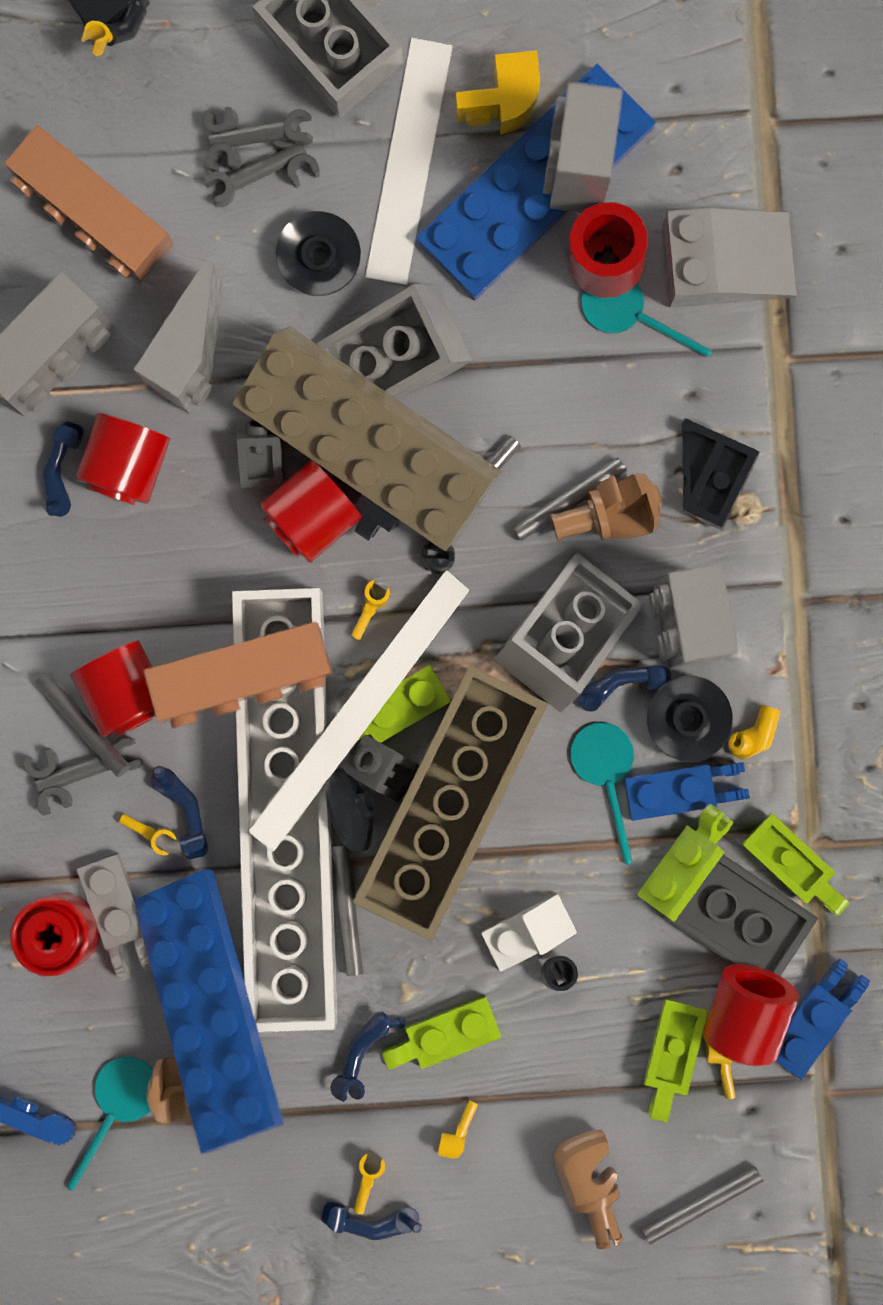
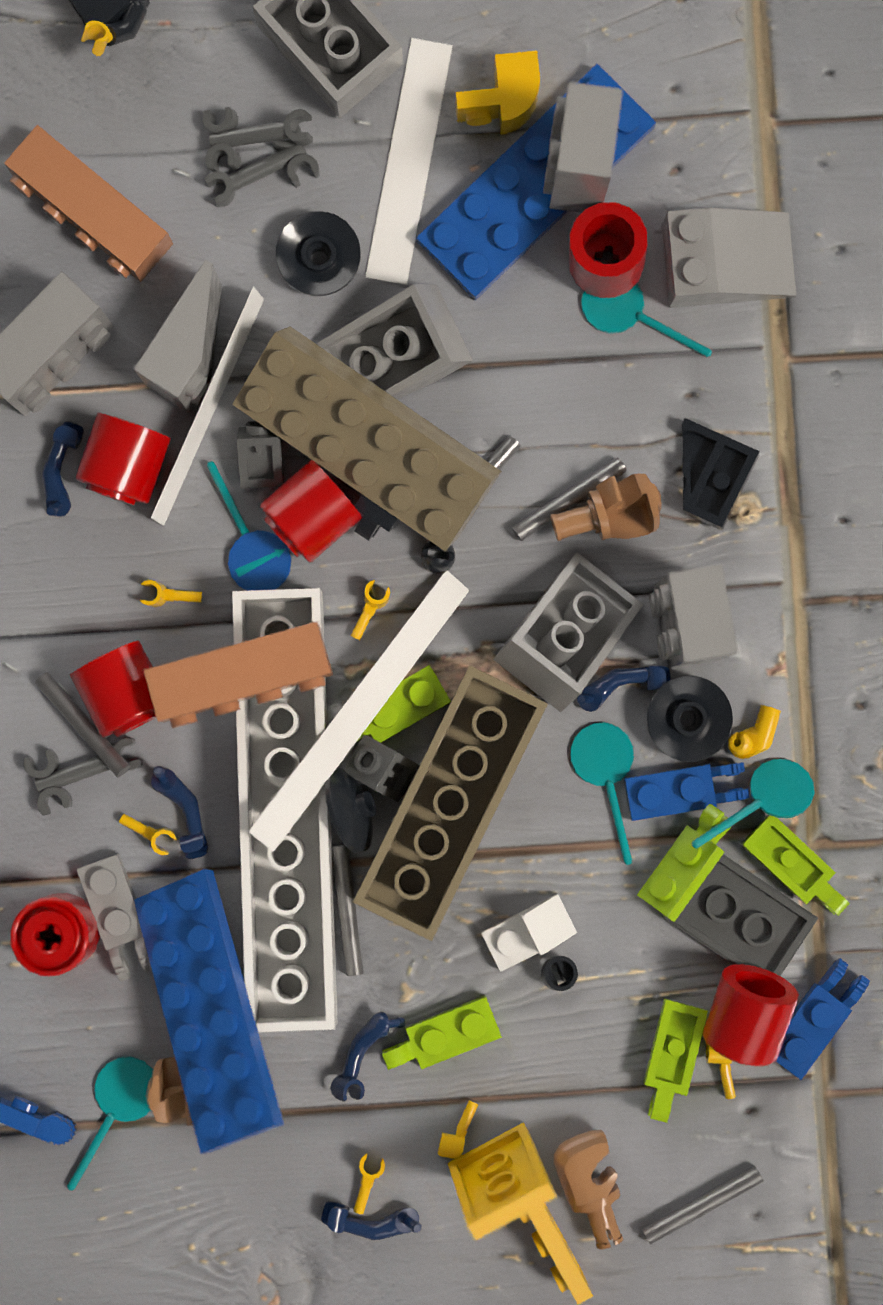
none -> yellow hand [140,580,202,607]
none -> white sticker [151,286,264,526]
none -> blue piece [207,461,292,591]
none -> yellow piece [447,1122,593,1304]
none -> teal piece [692,759,815,848]

